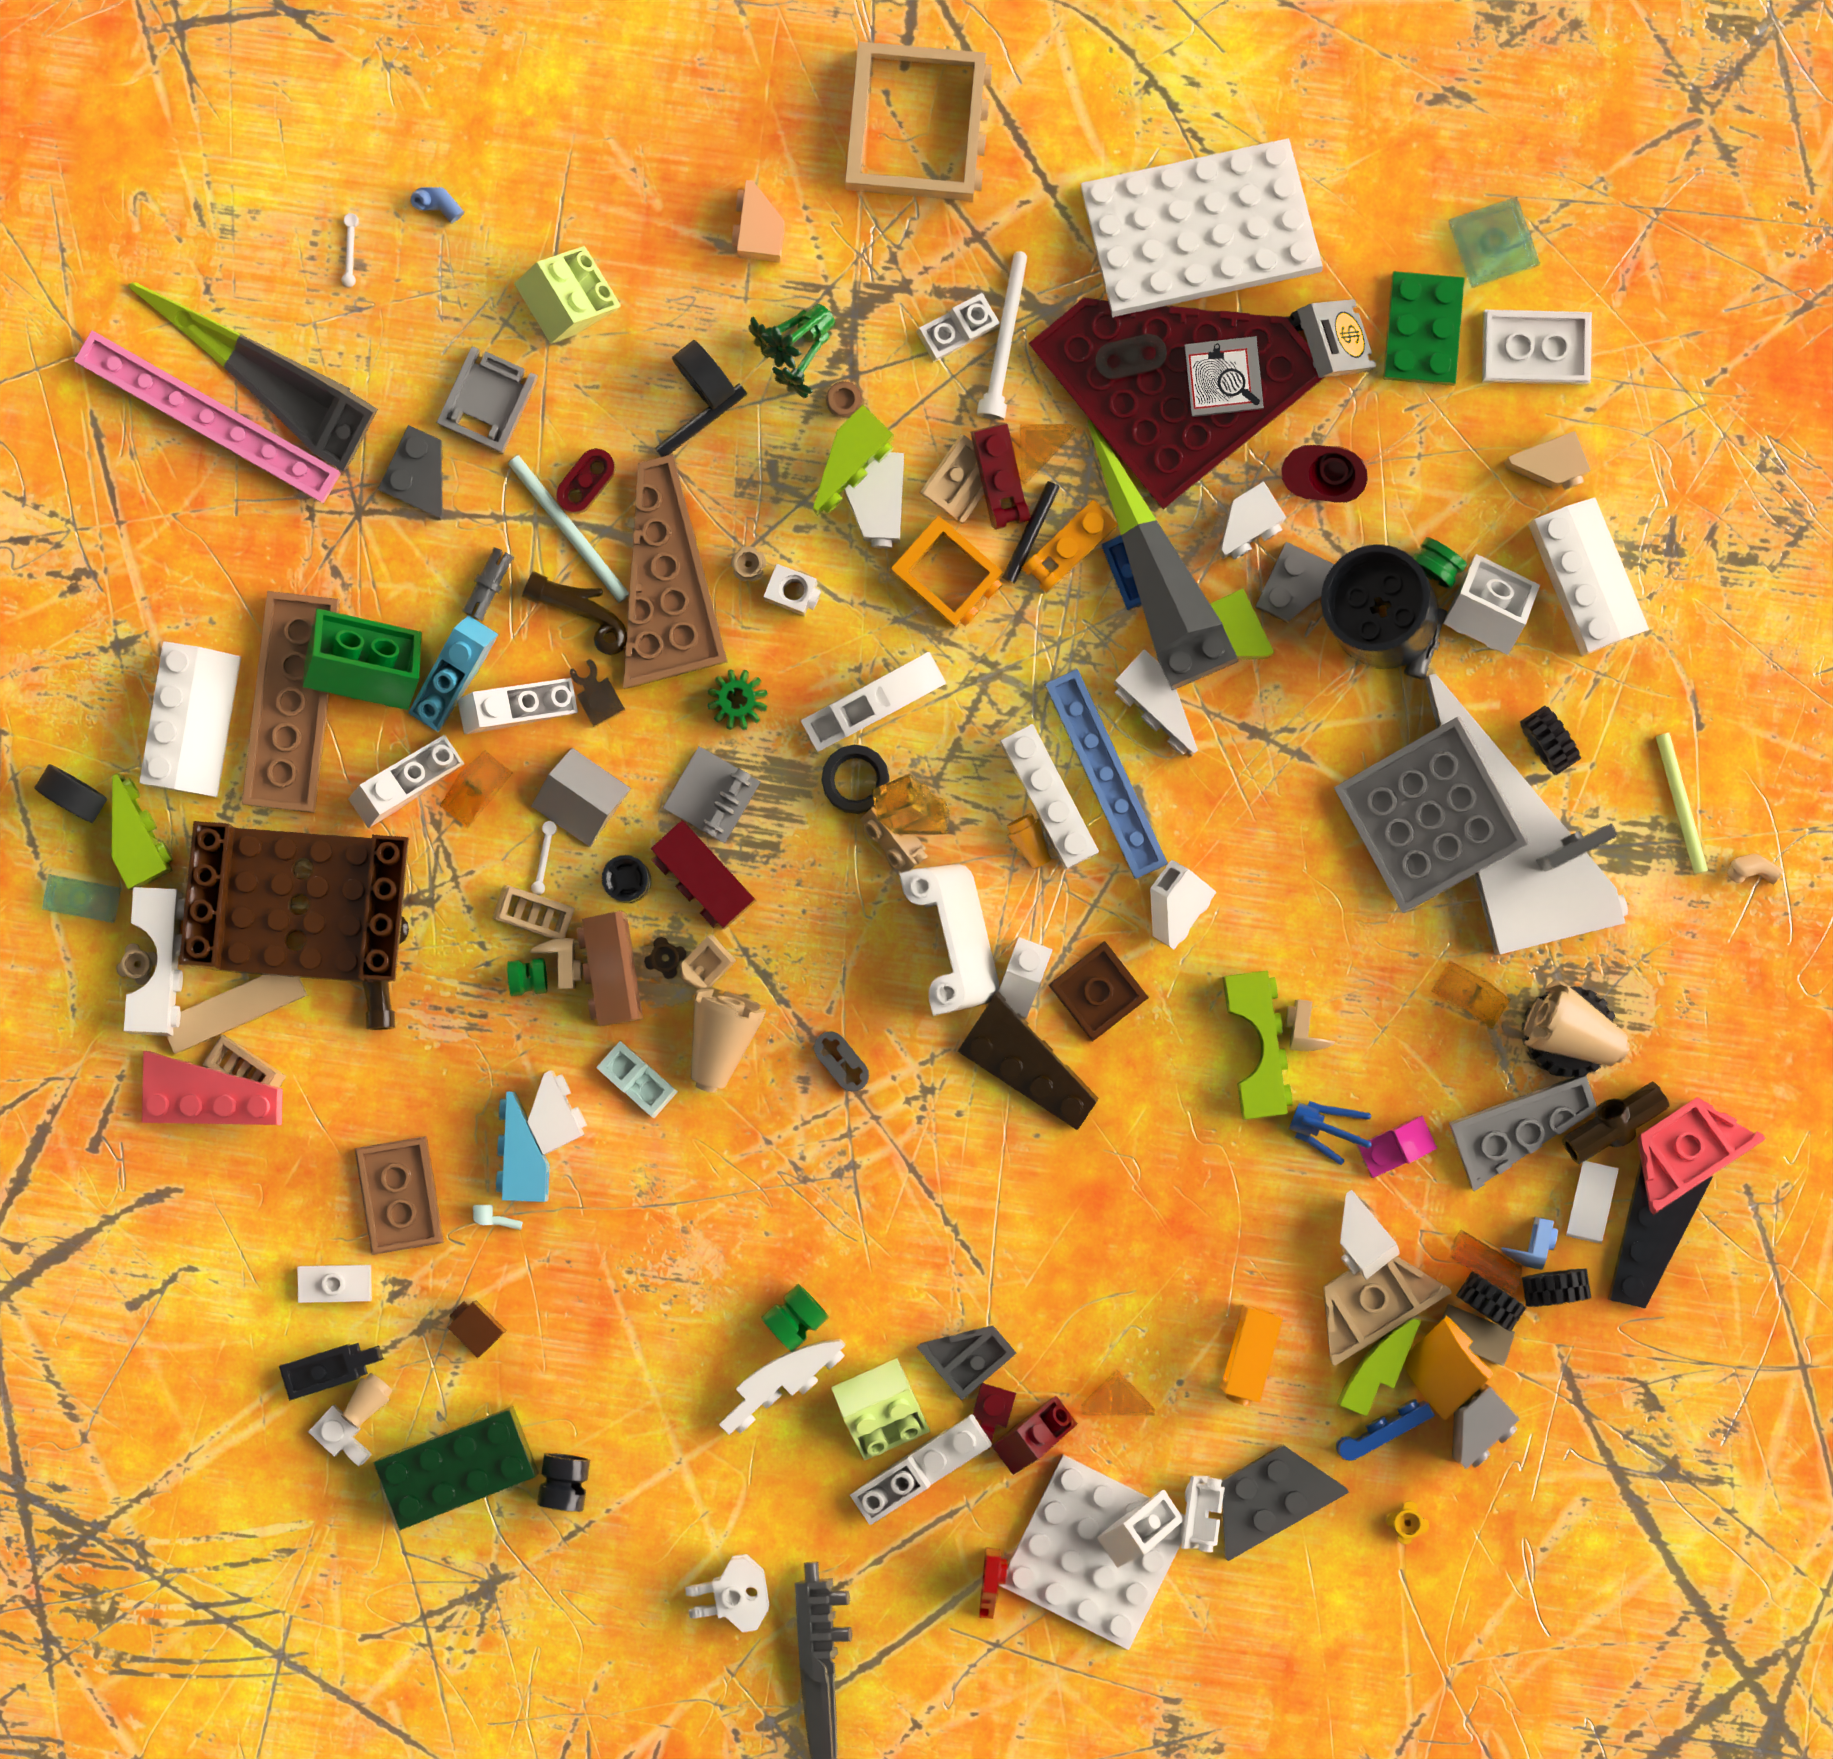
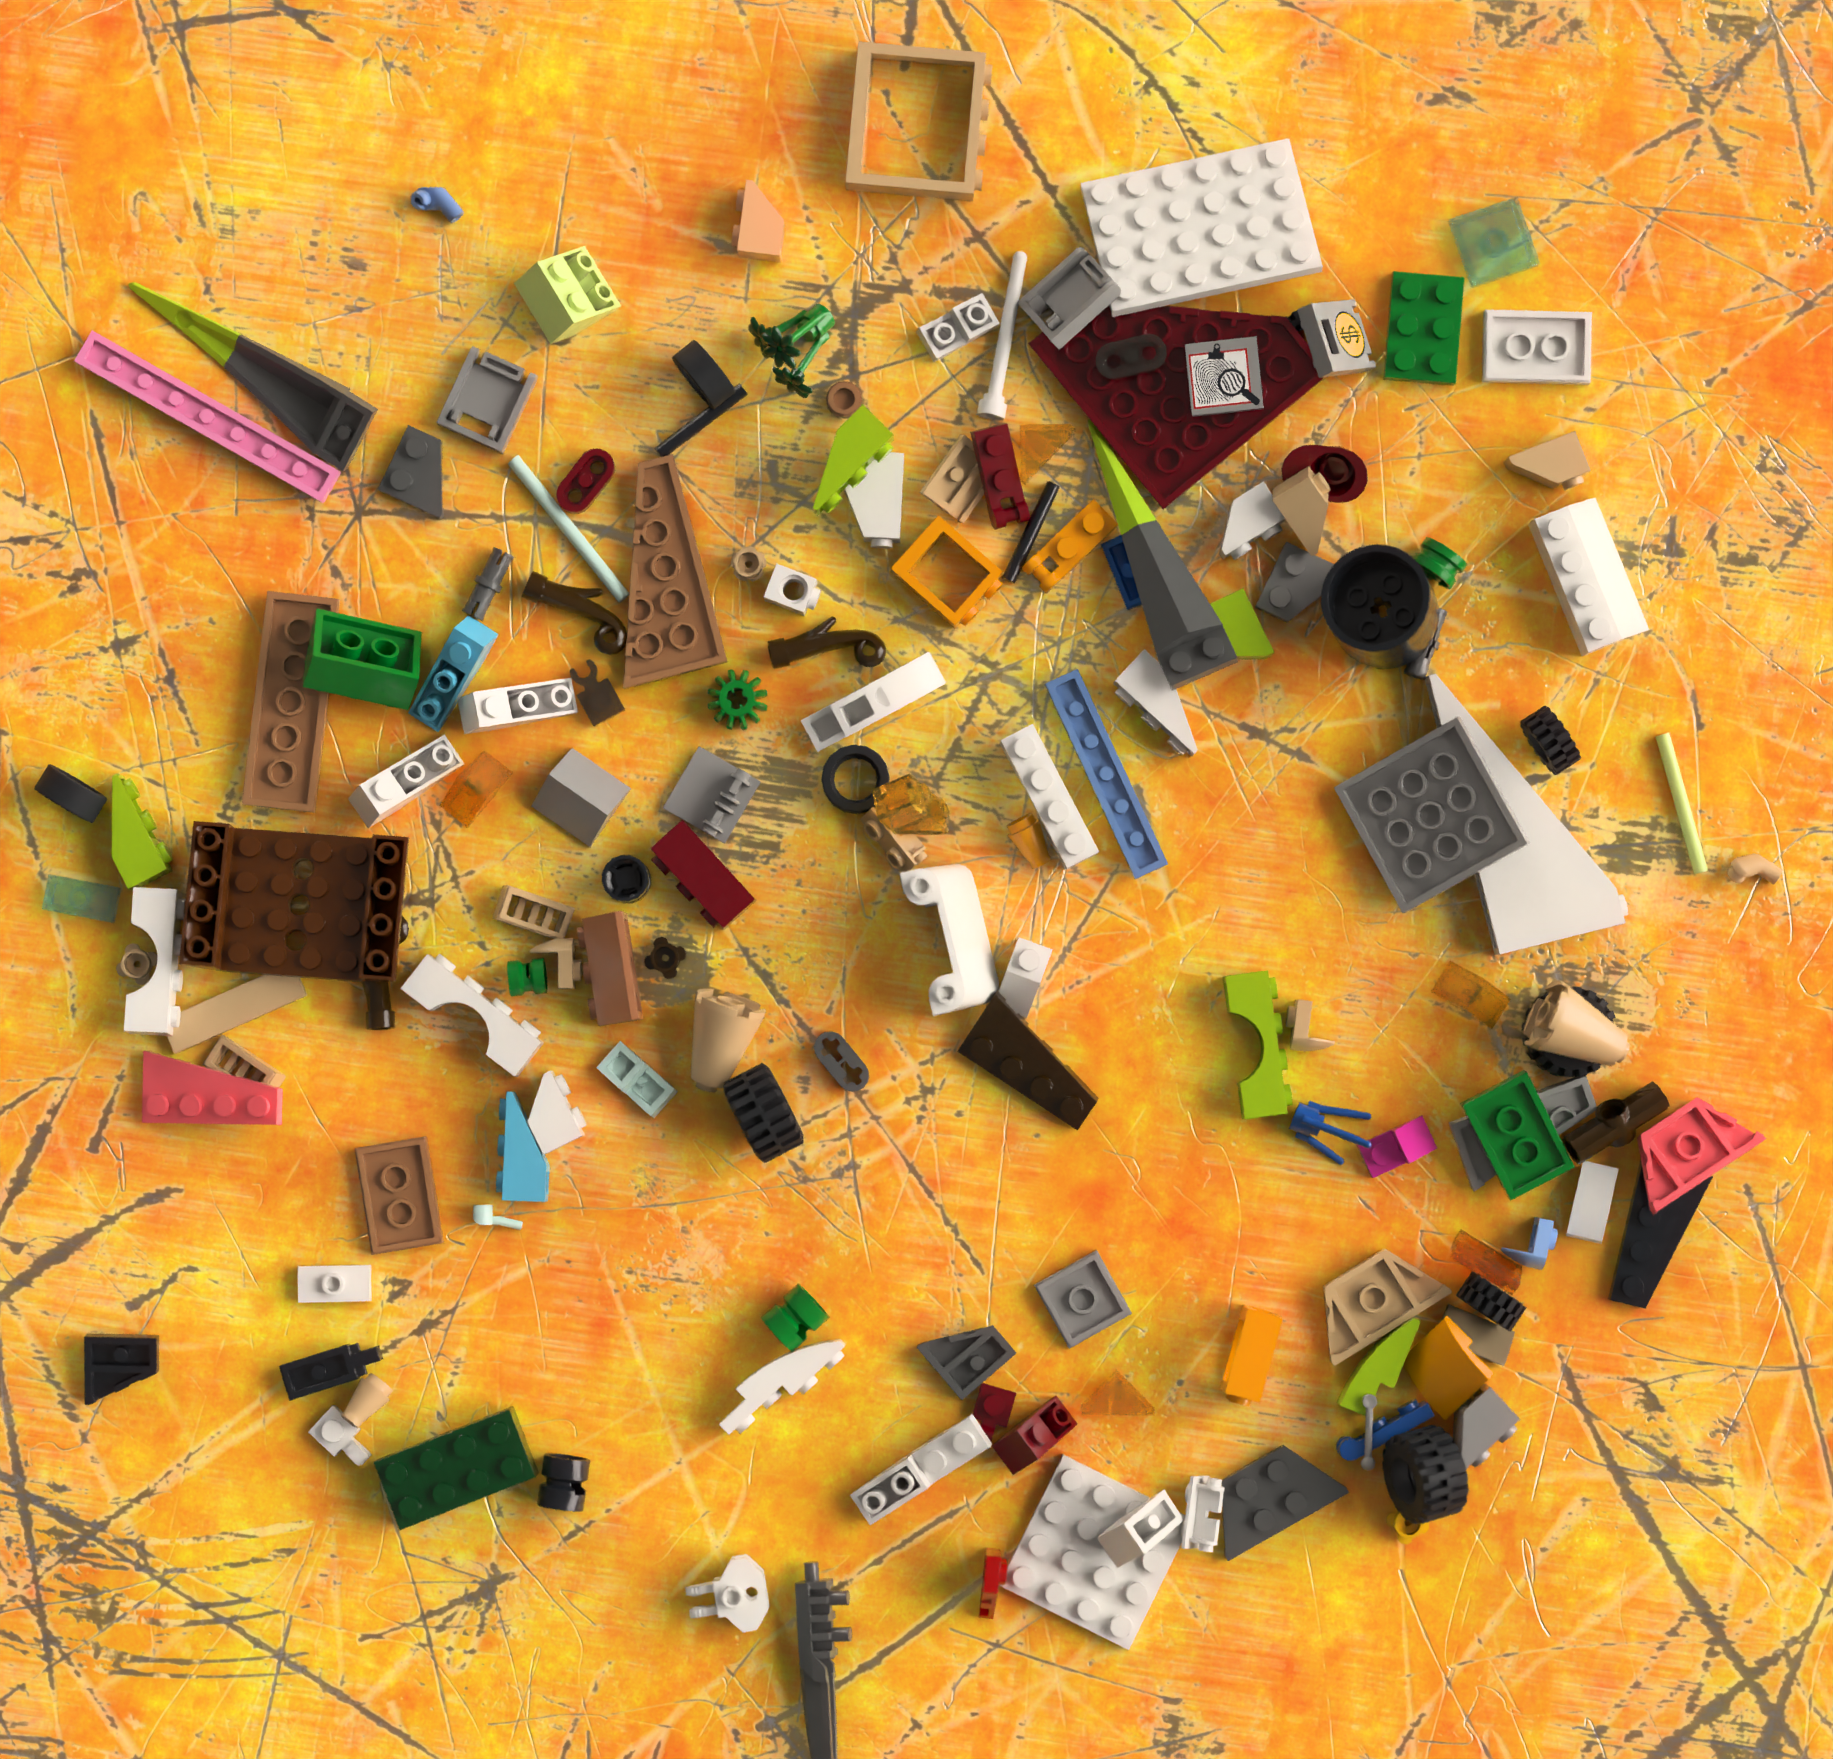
white slope [139,641,241,797] -> none
white hinge [341,213,359,287] -> none
reddish brown brick [447,1300,507,1358] -> none
white hinge [531,821,557,895] -> none
tan plate [680,935,736,989] -> none
yellowish green slope [831,1358,930,1461] -> none
reddish brown tile [1048,941,1149,1042] -> none
white slope [1150,860,1216,950] -> none
white slope [1340,1190,1400,1280] -> none
white slope [1443,554,1540,655] -> none
black tyre [1522,1268,1591,1307] -> none
dark grey plate [1536,823,1618,872] -> none
none -> black wing [84,1333,159,1405]
none -> white arch [400,954,544,1077]
none -> black tyre [724,1063,804,1163]
none -> dark brown plant [767,617,886,669]
none -> light grey container [1017,247,1121,350]
none -> light grey tile [1034,1250,1132,1349]
none -> tan slope [1272,466,1330,557]
none -> light grey hinge [1361,1394,1377,1471]
none -> black tyre [1382,1425,1469,1524]
none -> green plate [1460,1070,1575,1200]

